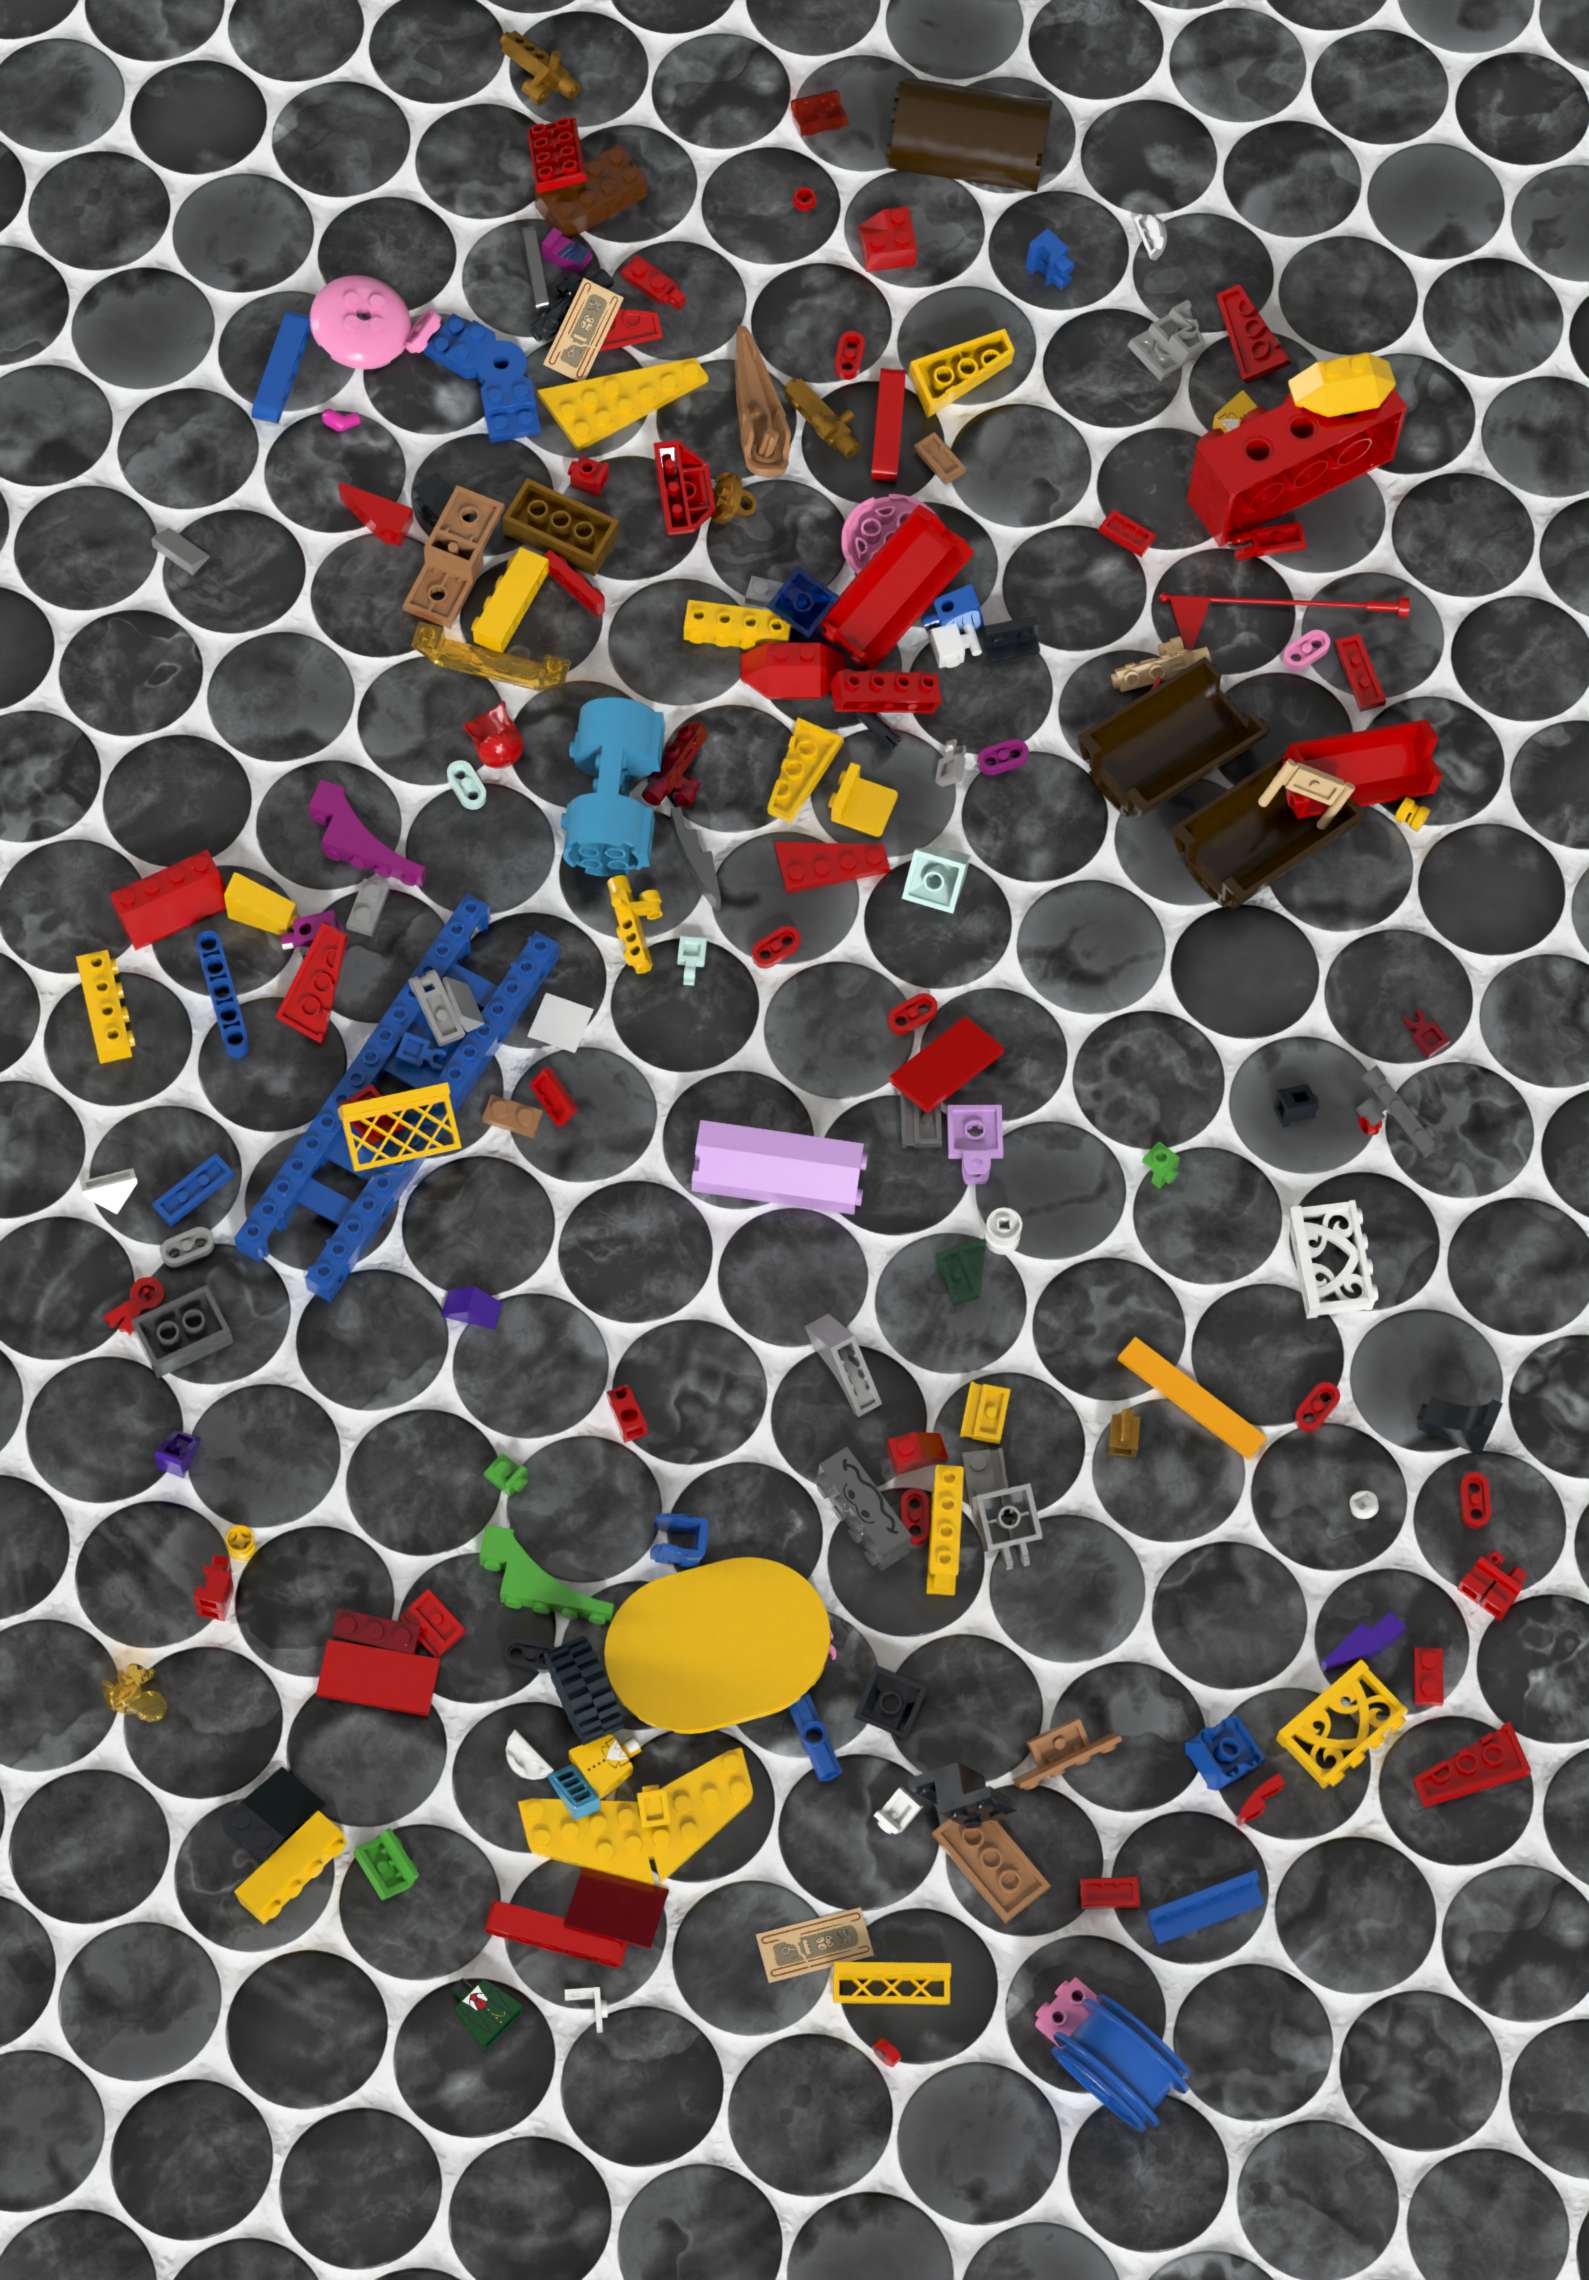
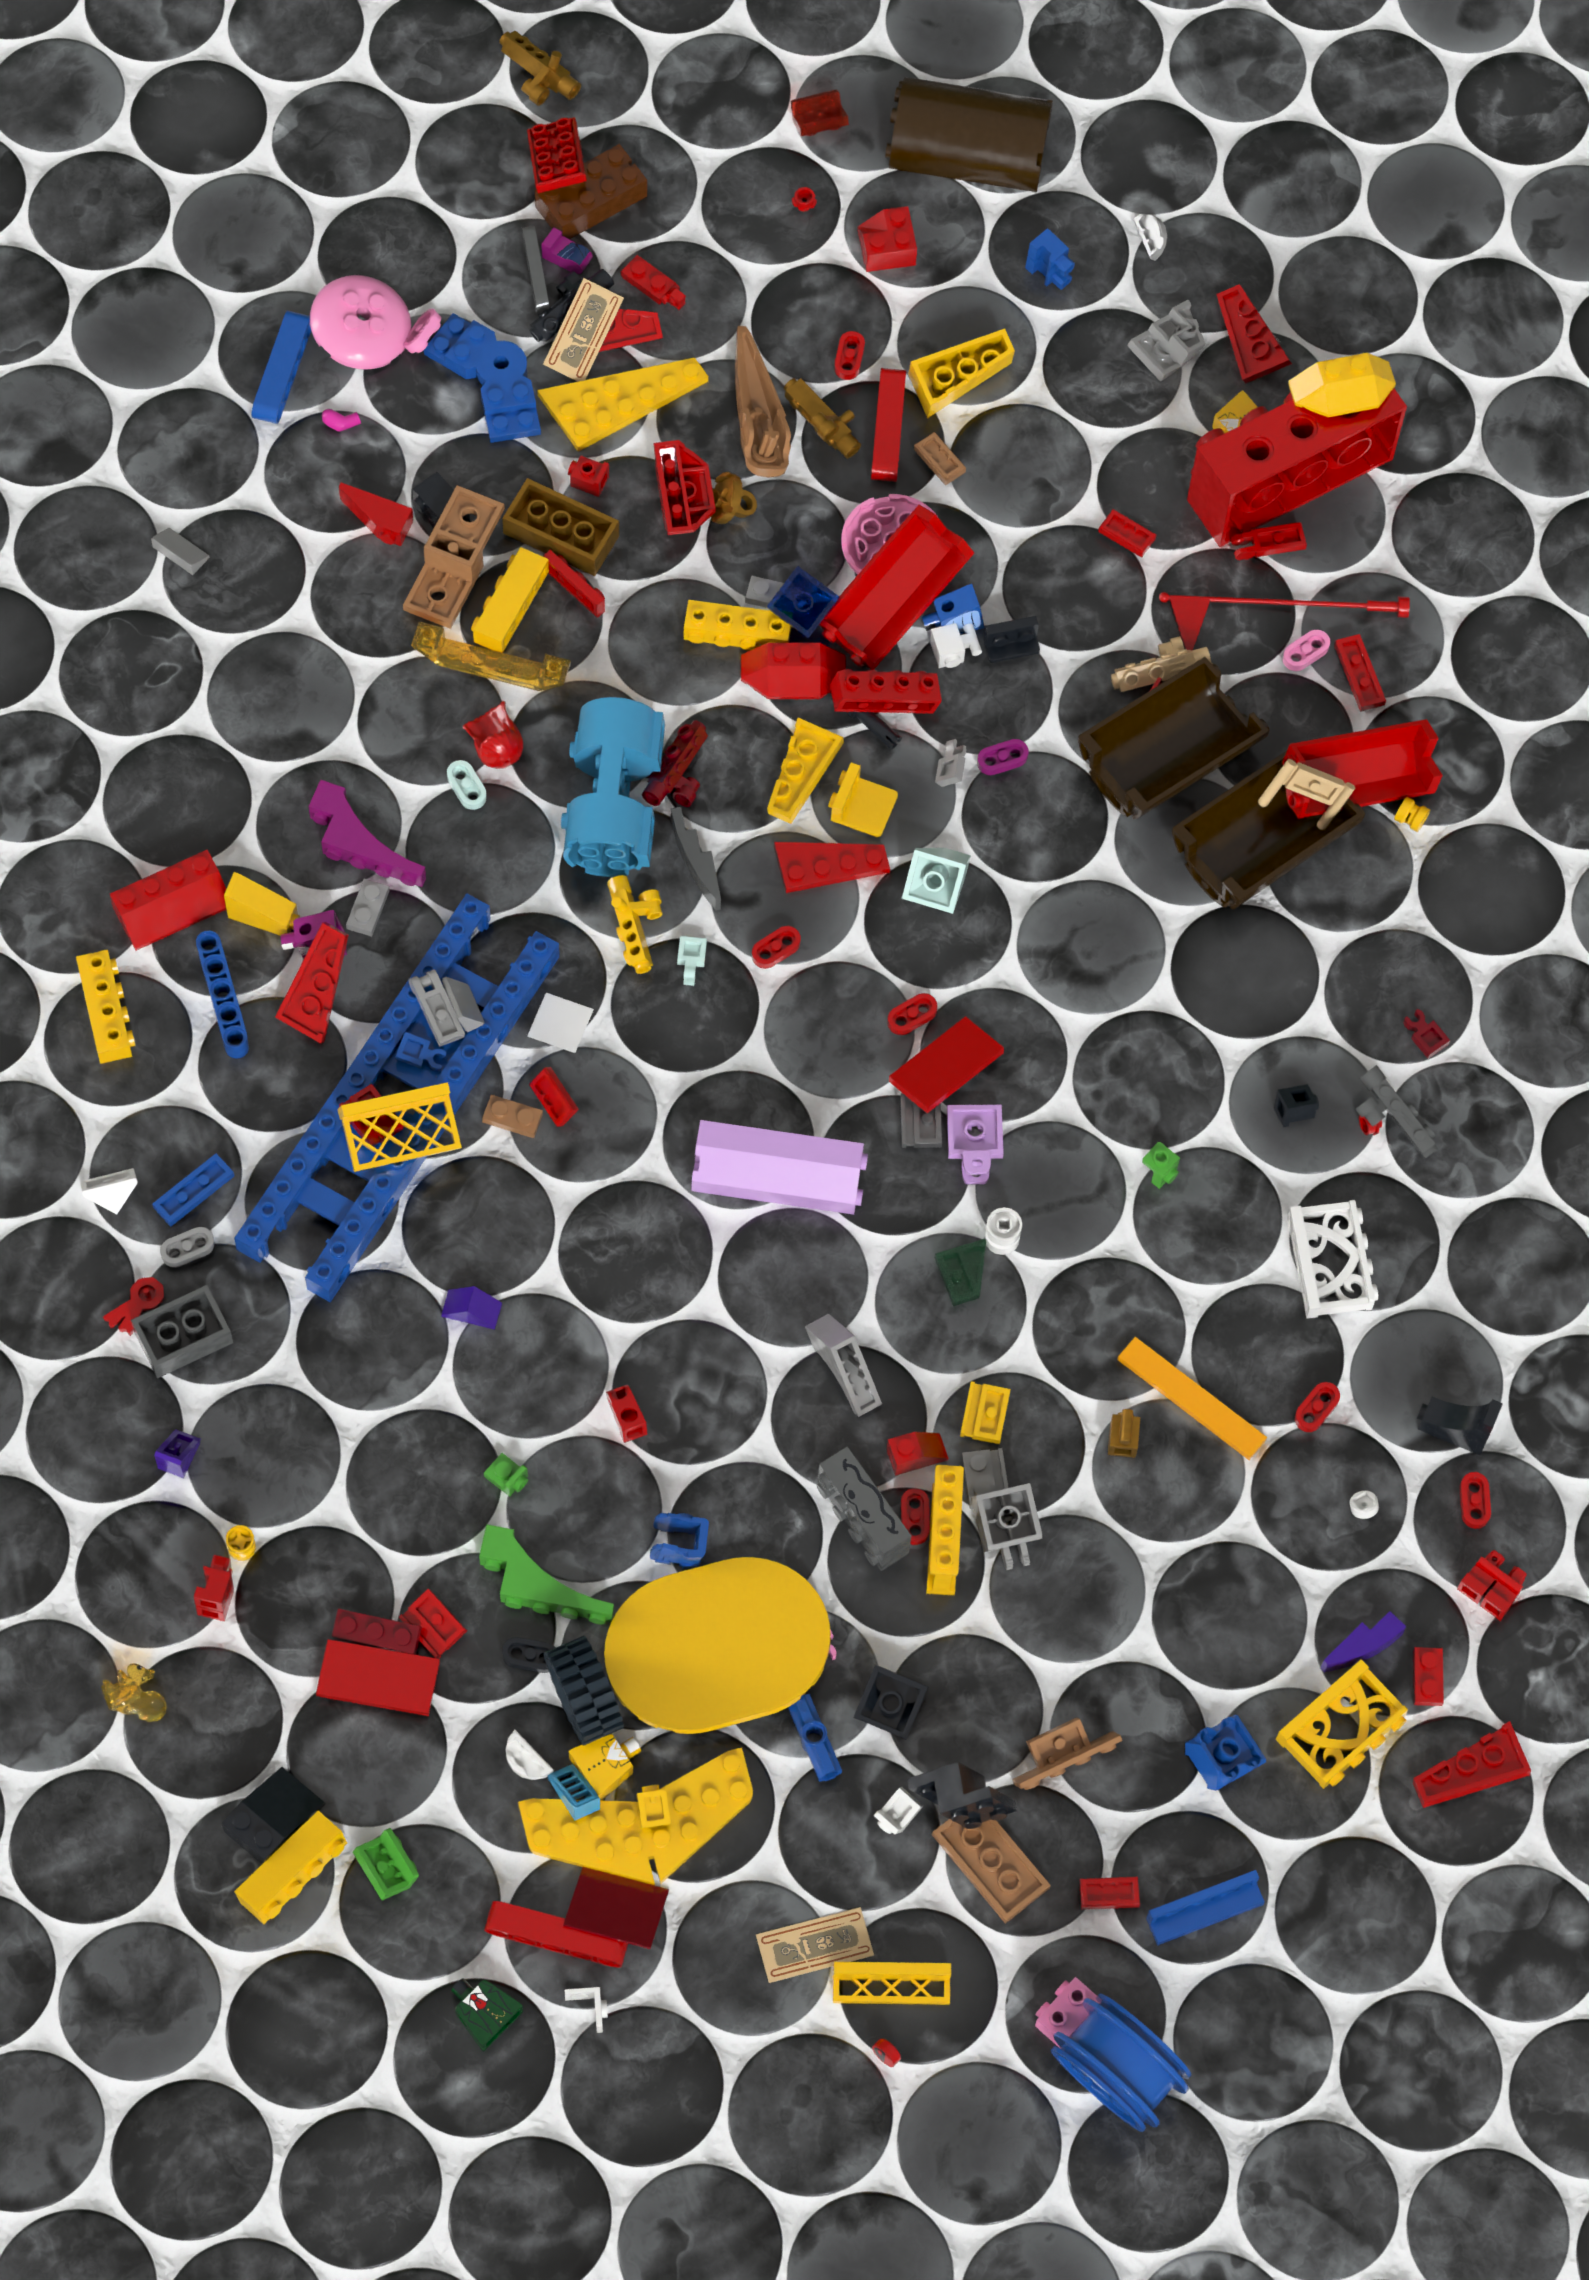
red slope [1236,1773,1285,1827] -> none

